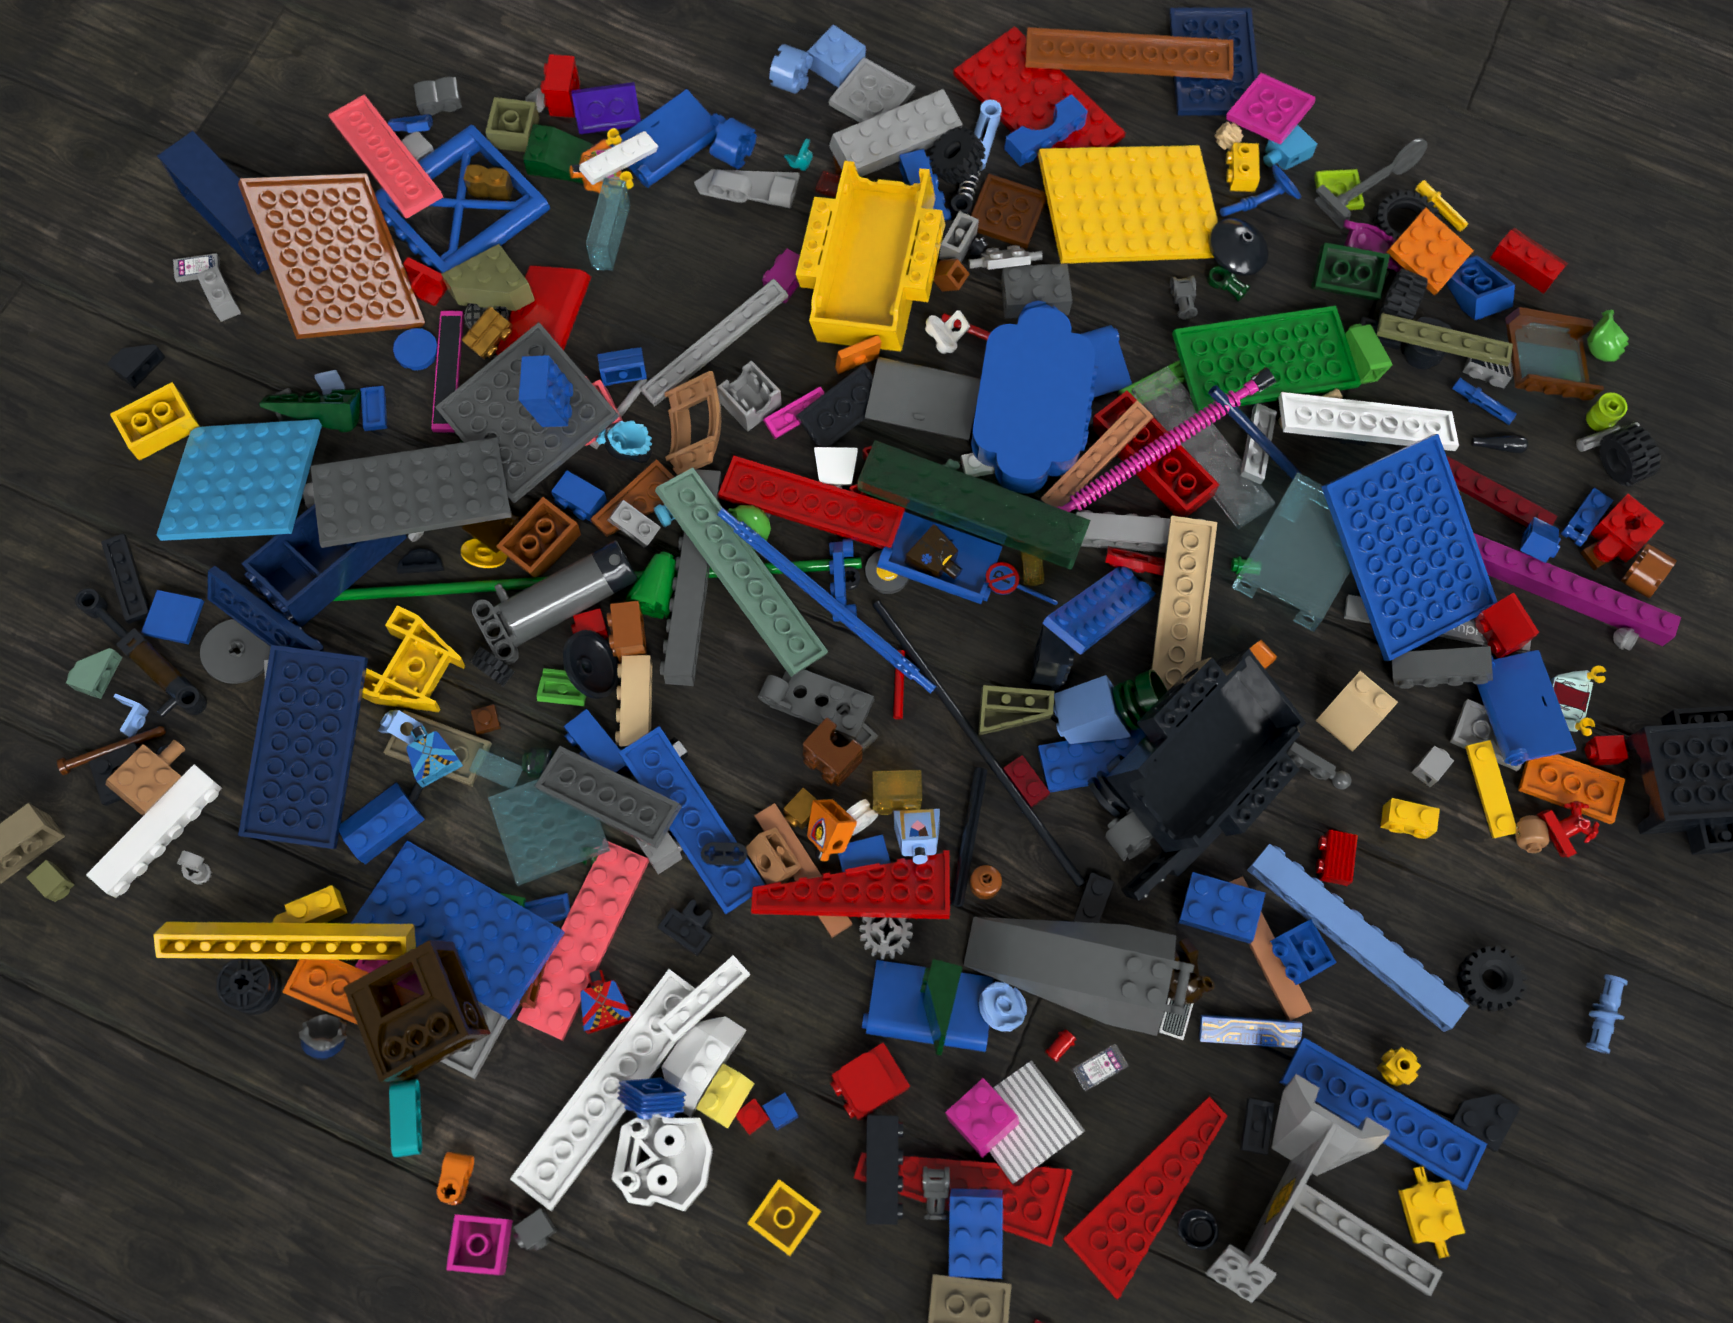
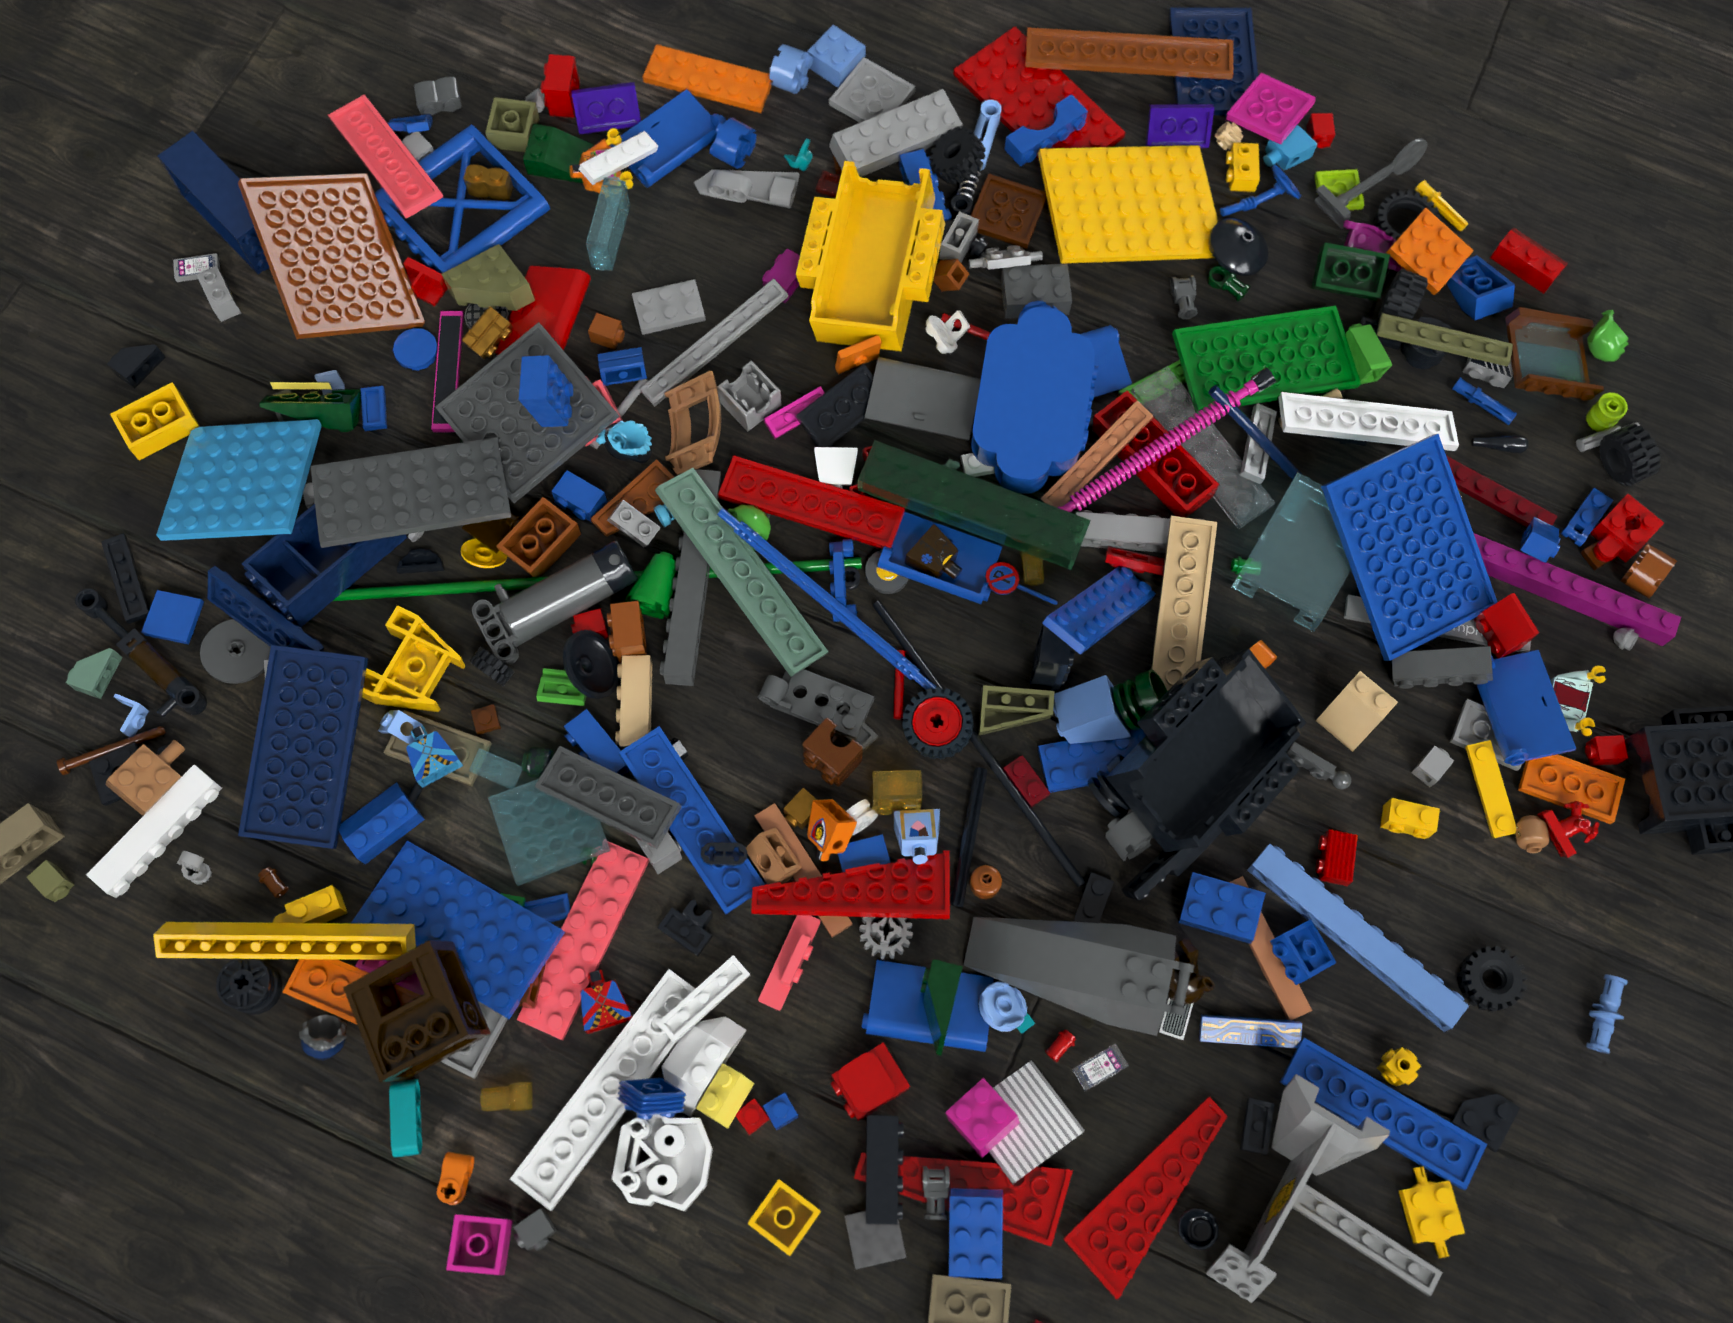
none -> reddish brown pin [258,867,289,899]
none -> light yellow sticker [270,382,332,389]
none -> clear yellow piece [480,1082,533,1111]
none -> dark orange brick [588,313,625,350]
none -> light grey plate [632,279,706,335]
none -> orange plate [643,44,773,113]
none -> coral bracket [758,915,821,1011]
none -> flat silver tile [845,1211,906,1269]
none -> wheel [903,687,973,759]
none -> teal window [1017,1013,1035,1034]
none -> dark purple plate [1146,104,1214,148]
none -> red brick [1306,113,1335,148]

